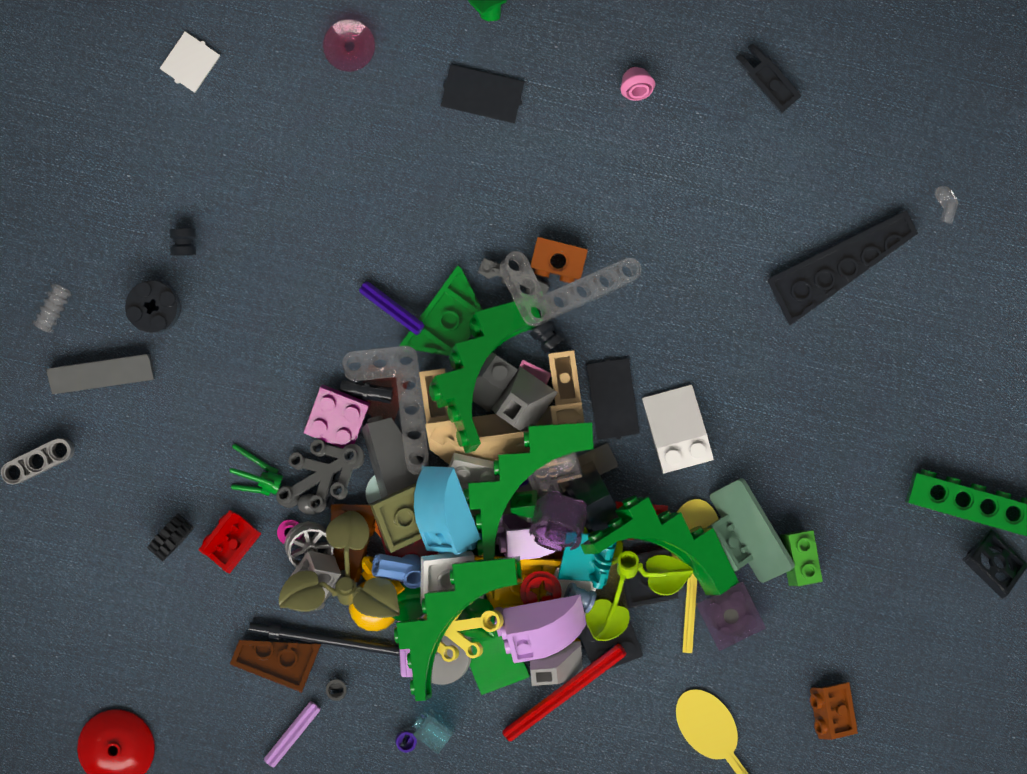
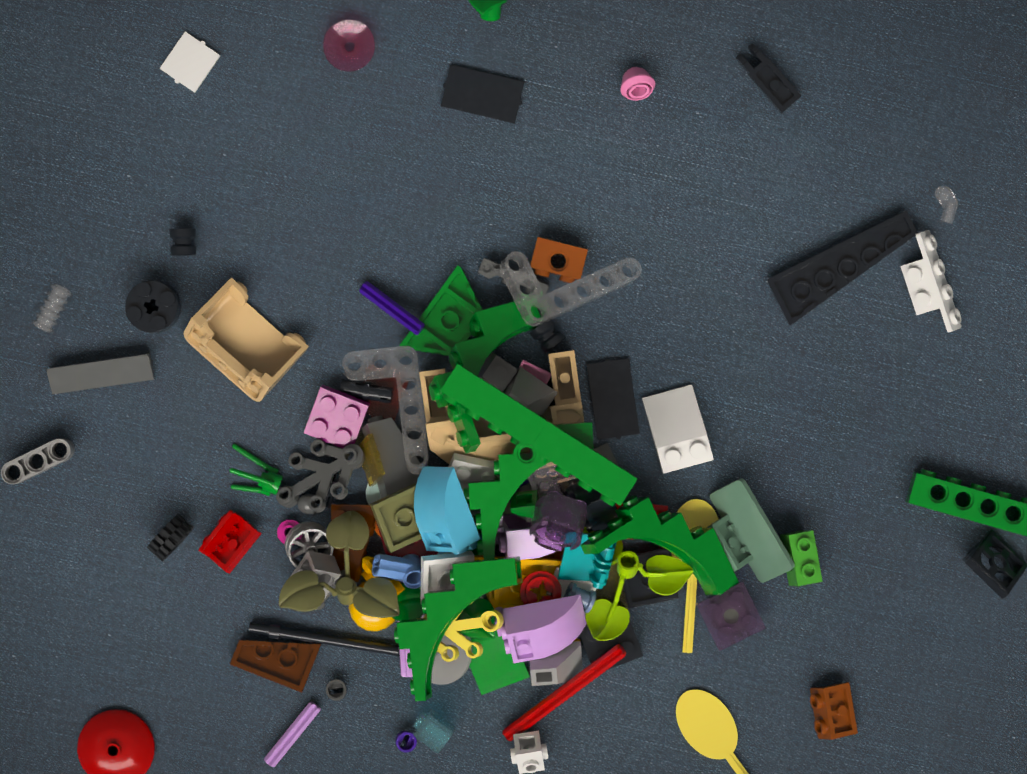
none -> tan windscreen [184,278,309,402]
none -> clear yellow piece [358,433,385,487]
none -> green hinge [440,363,638,507]
none -> white brick [510,731,548,774]
none -> white bracket [900,230,961,333]

